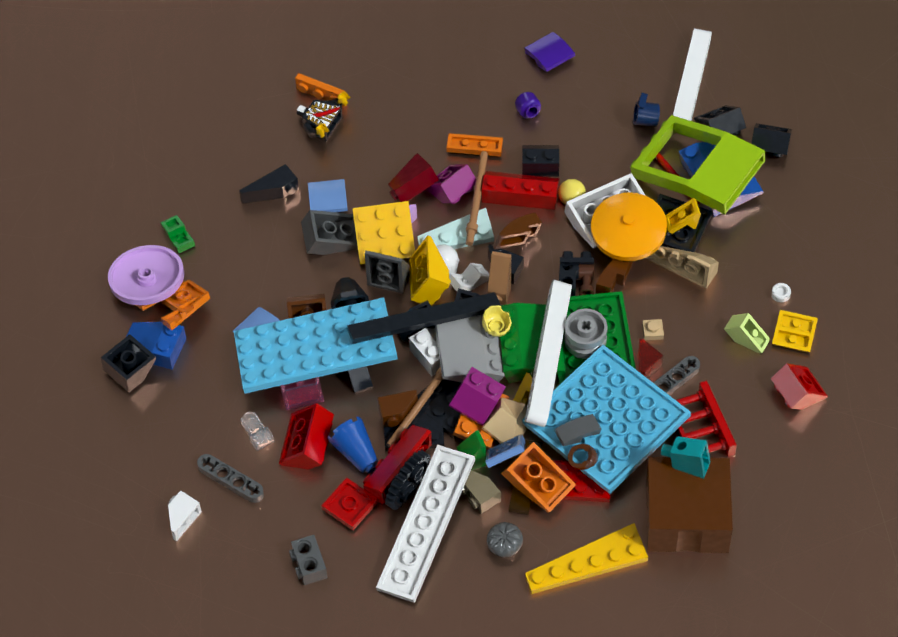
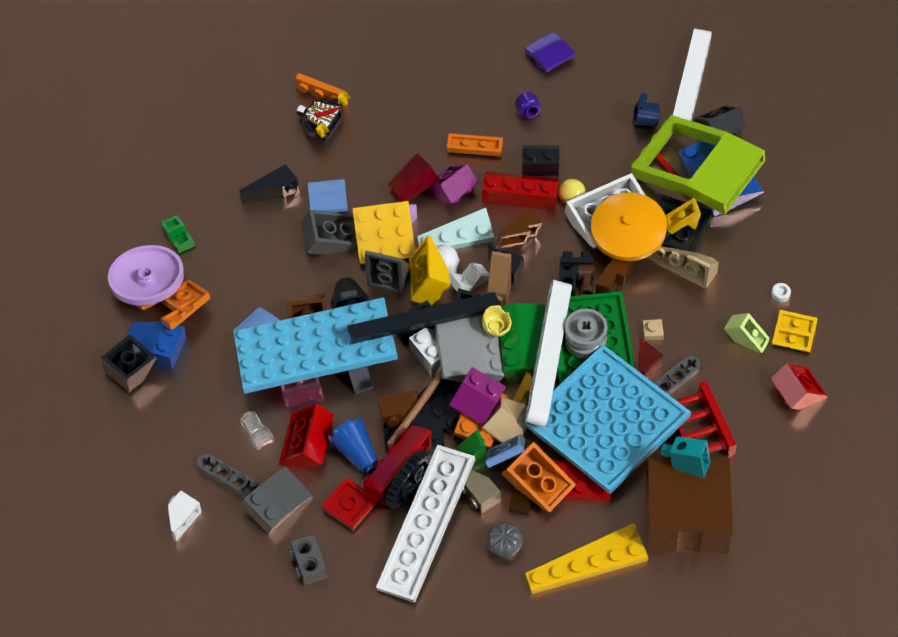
medium nougat bar [466,151,488,246] -> none
dark grey slope [554,414,602,446] -> none
reddish brown piece [568,444,598,470] -> none
black slope [751,123,792,157] -> none
none -> dark grey slope [241,466,312,535]

